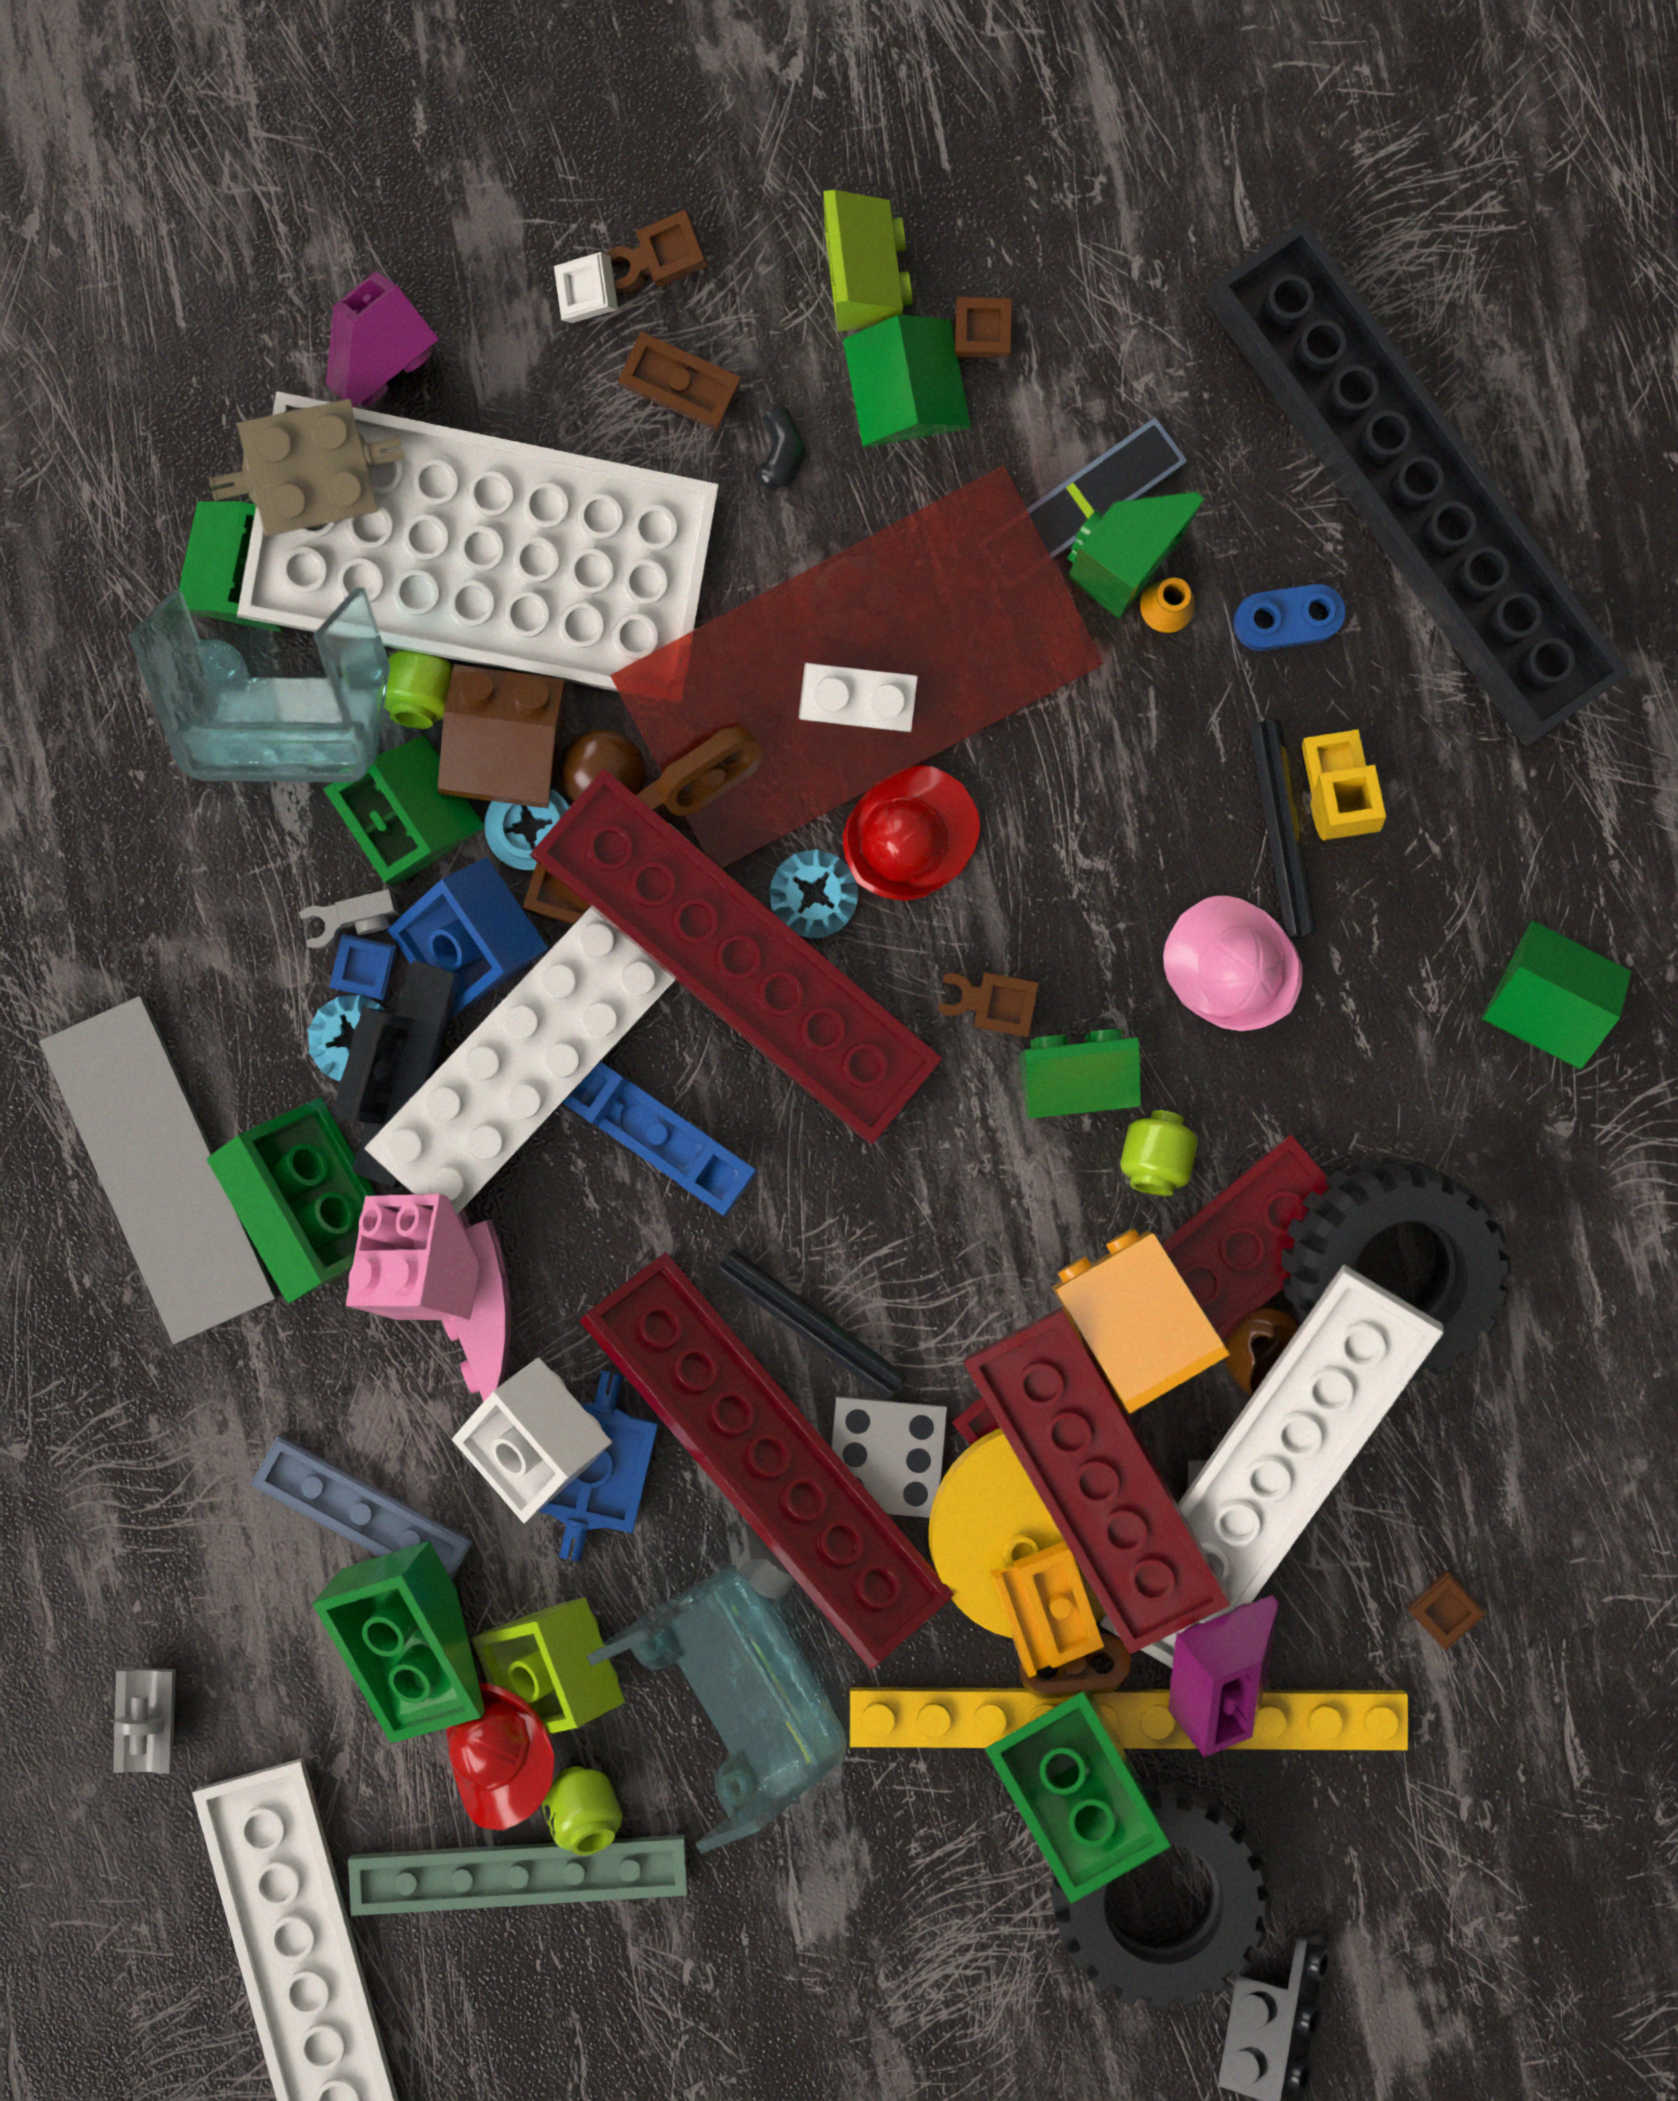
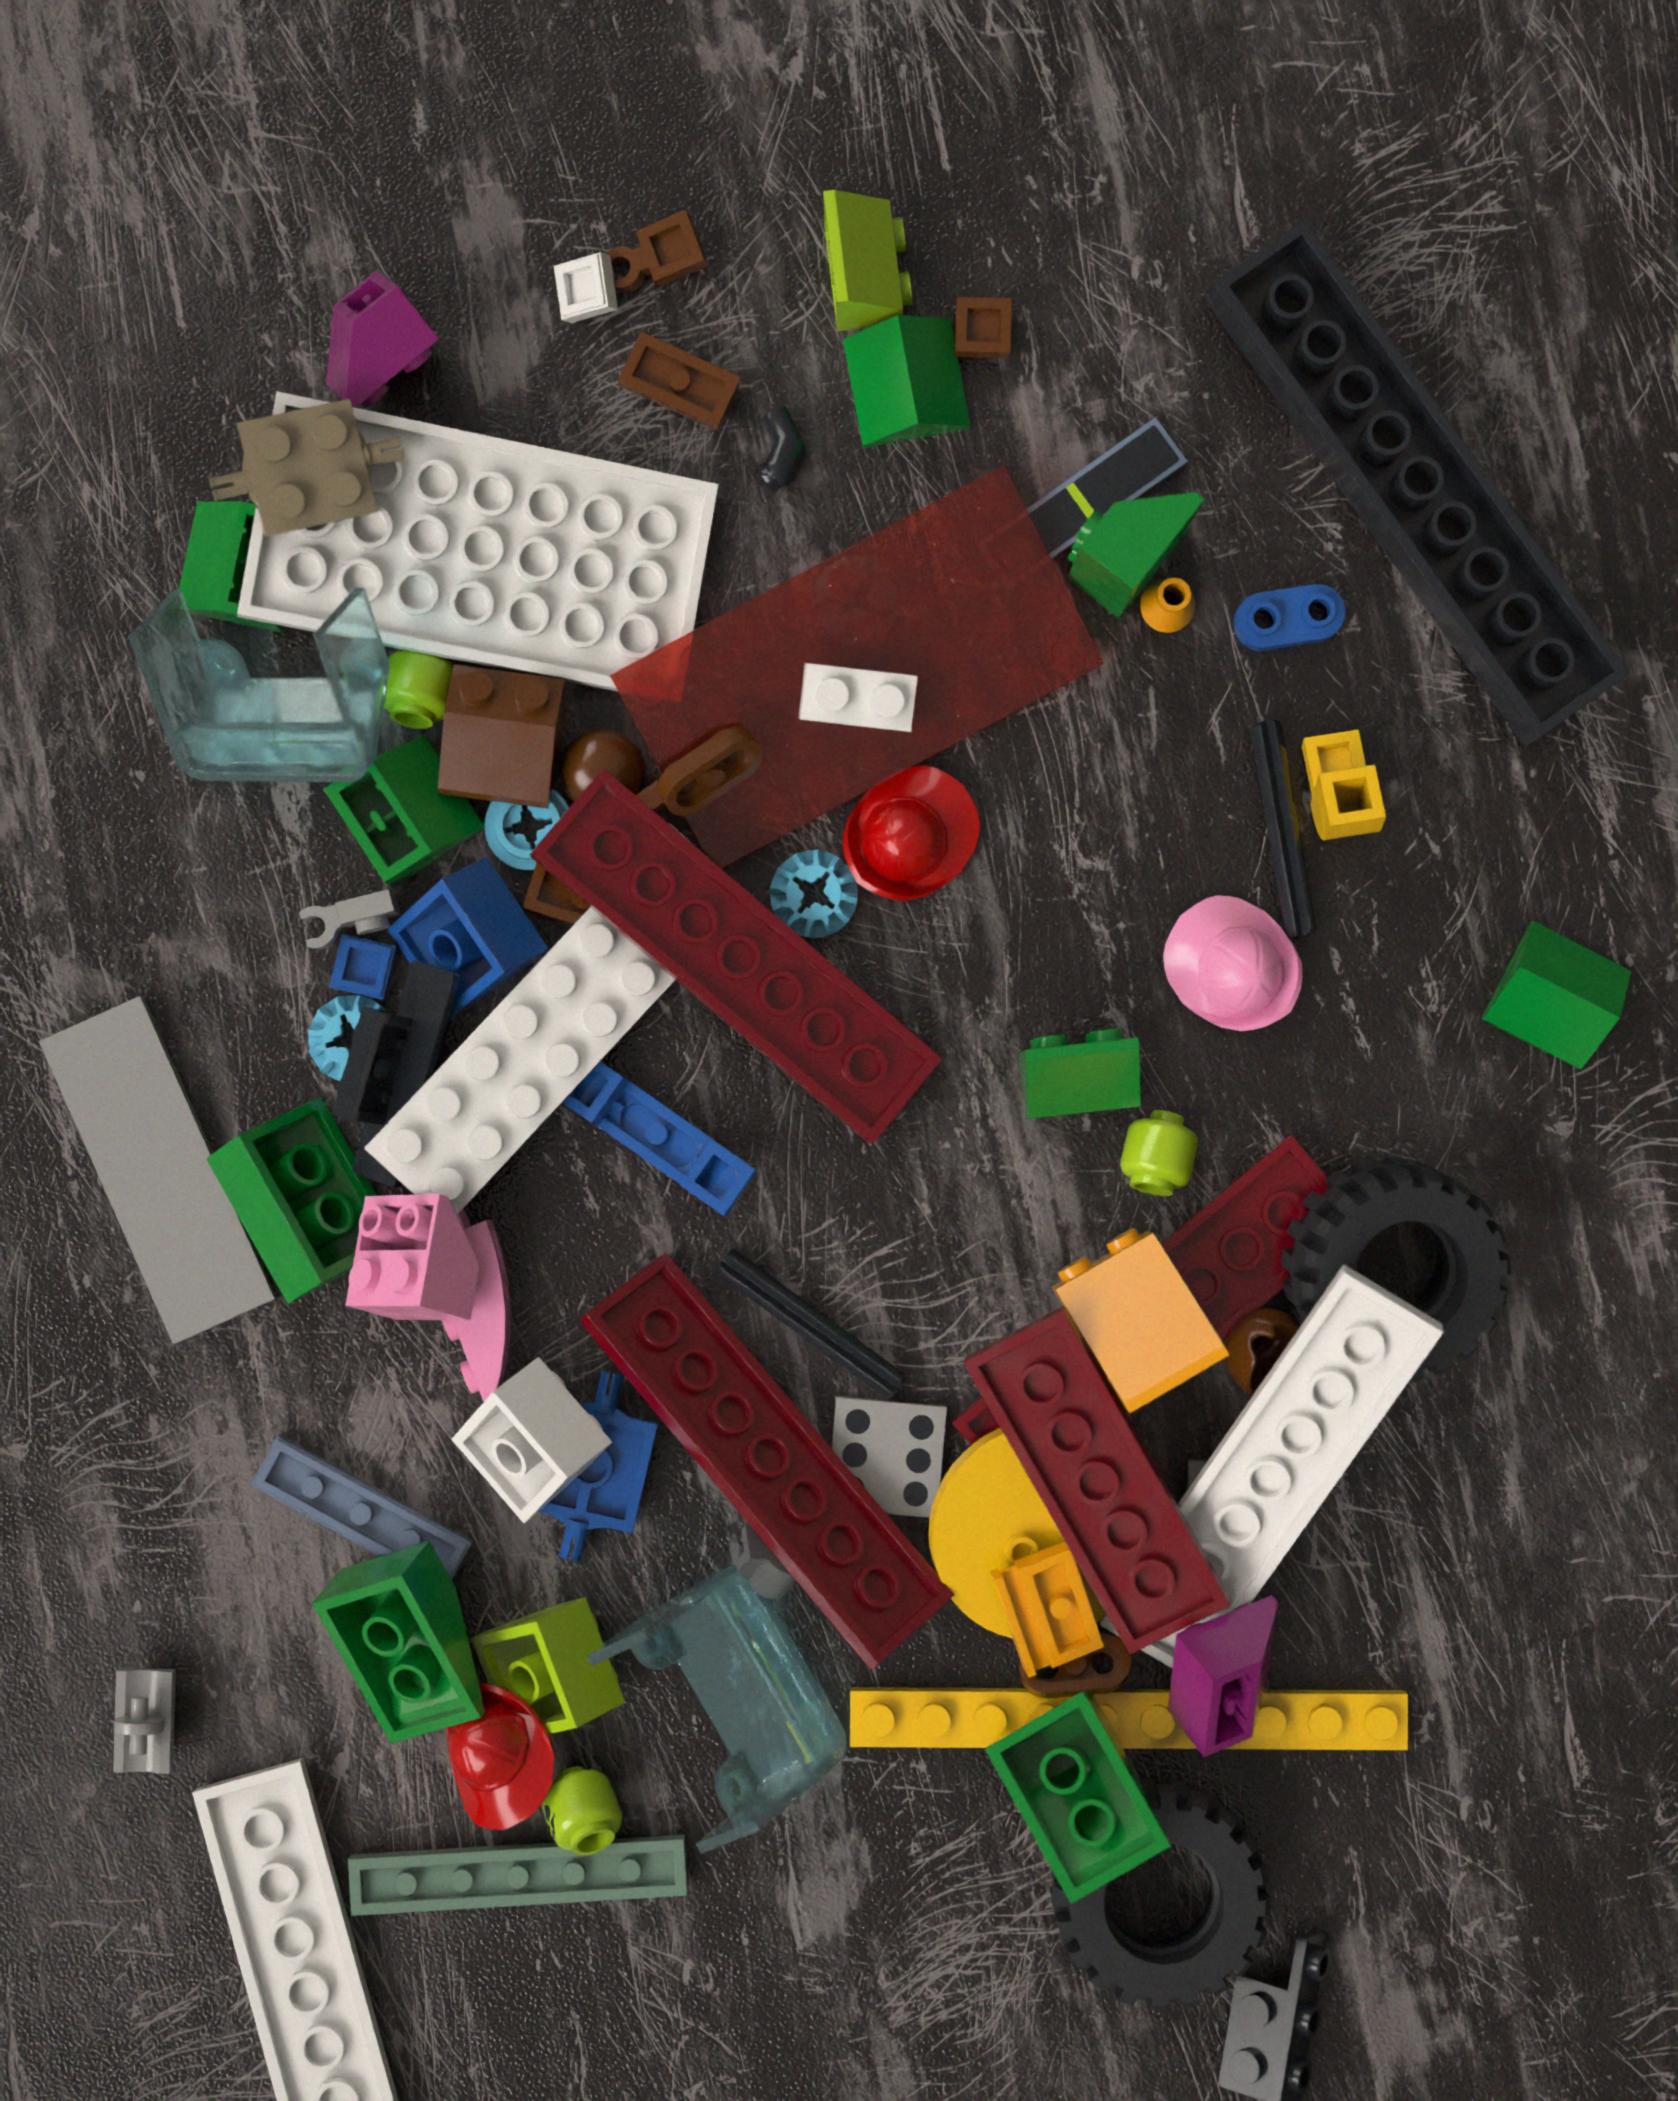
reddish brown plate [937,972,1039,1038] -> none
reddish brown tile [1405,1570,1487,1651] -> none

